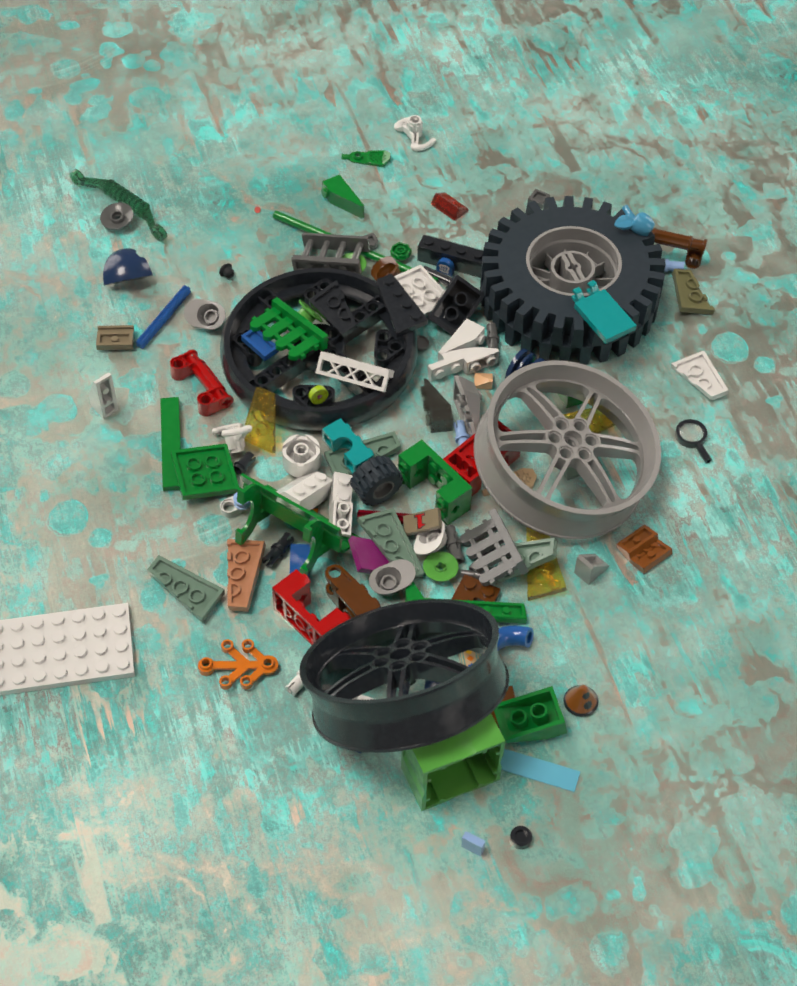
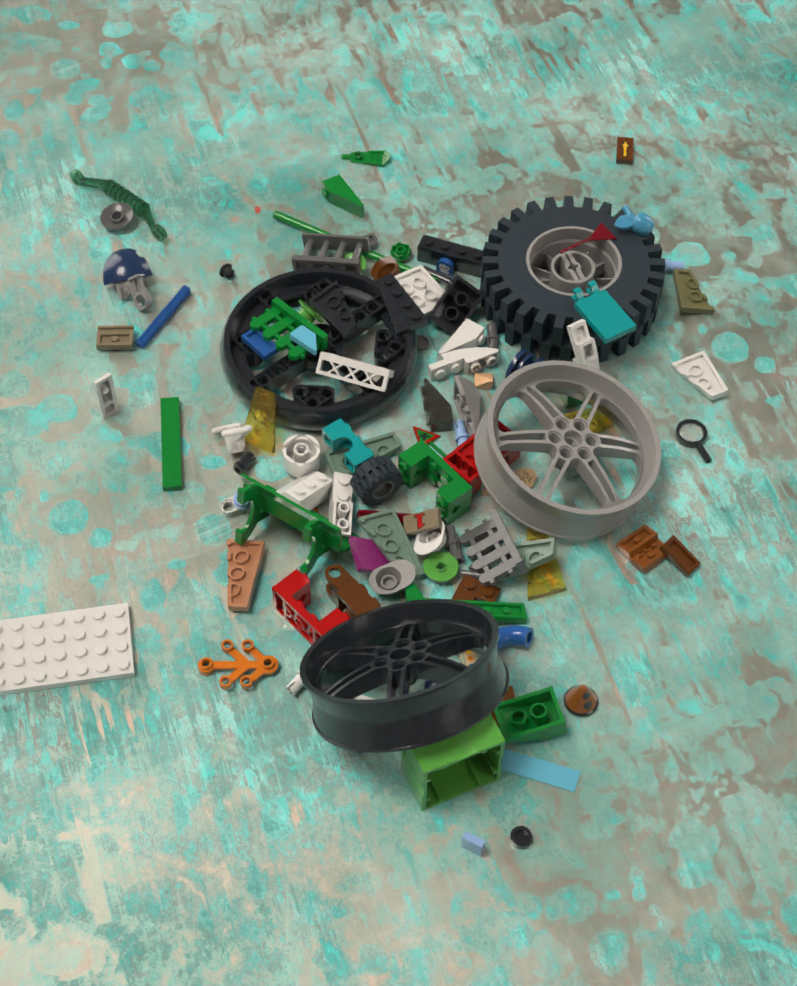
sand green wing [147,555,225,623] -> none
red piece [170,349,234,416] -> none
green plate [171,444,239,500] -> none
light grey piece [184,299,226,330] -> none
black pin [262,532,295,568] -> none
blue tile [289,544,310,579] -> none
lime tile [308,385,328,404] -> none
white piece [394,115,436,152] -> none
clear red slope [431,192,469,220] -> none
dark grey tile [528,189,550,209] -> none
light grey slope [574,554,609,585] -> none
reddish brown piece [652,228,707,269] -> none
none -> light grey piece [116,274,152,310]
none -> medium azure tile [289,325,317,355]
none -> piece [412,426,447,458]
none -> dark red piece [560,222,617,254]
none -> white slope [566,319,600,370]
none -> reddish brown tile [616,137,634,164]
none -> reddish brown tile [659,535,701,577]

